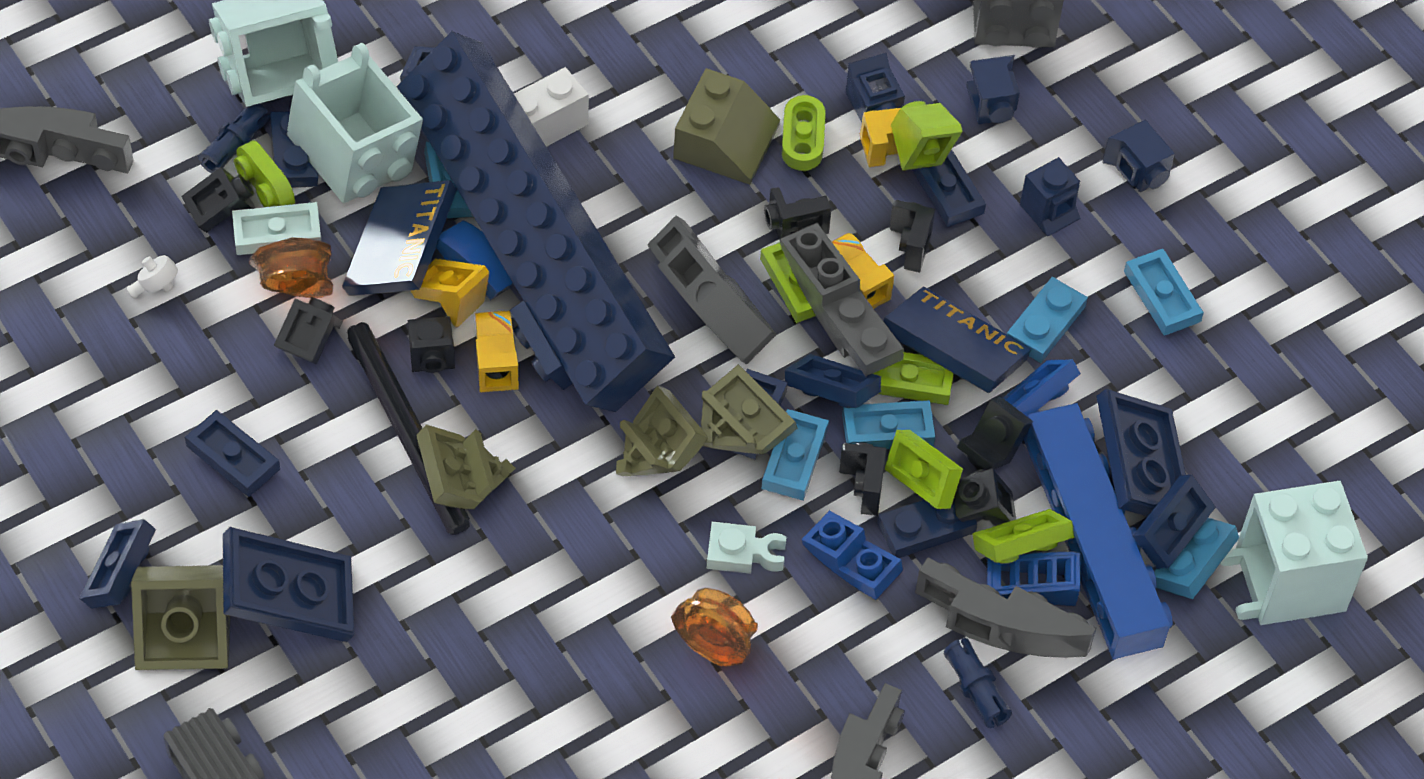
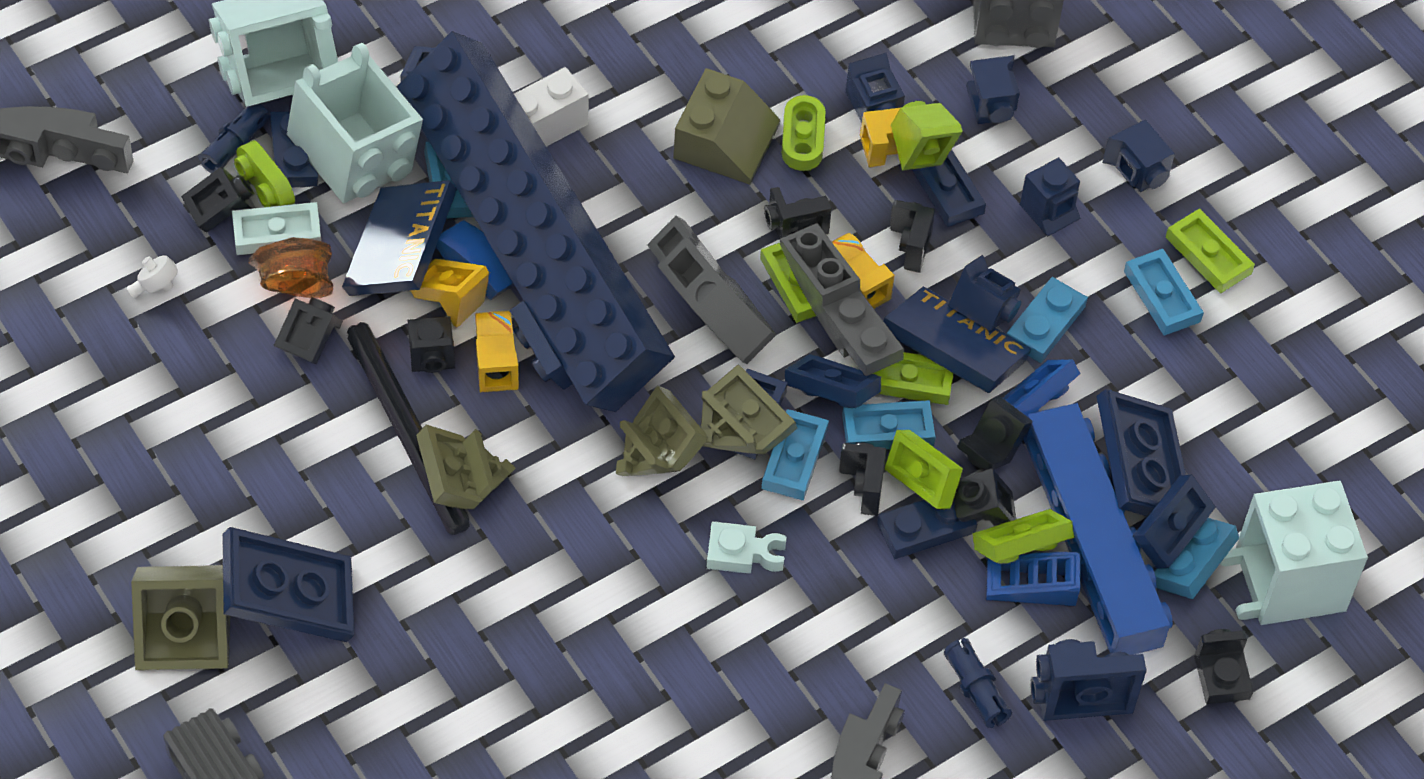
dark blue plate [79,519,156,609] -> none
dark blue plate [185,409,280,497] -> none
clear orange hat [671,588,758,666] -> none
blue slope [802,510,903,600] -> none
dark grey slope [915,557,1096,658] -> none
none -> dark blue window [948,255,1021,331]
none -> dark blue plate [1030,639,1147,721]
none -> lime plate [1165,208,1255,294]
none -> black bracket [1194,629,1253,704]

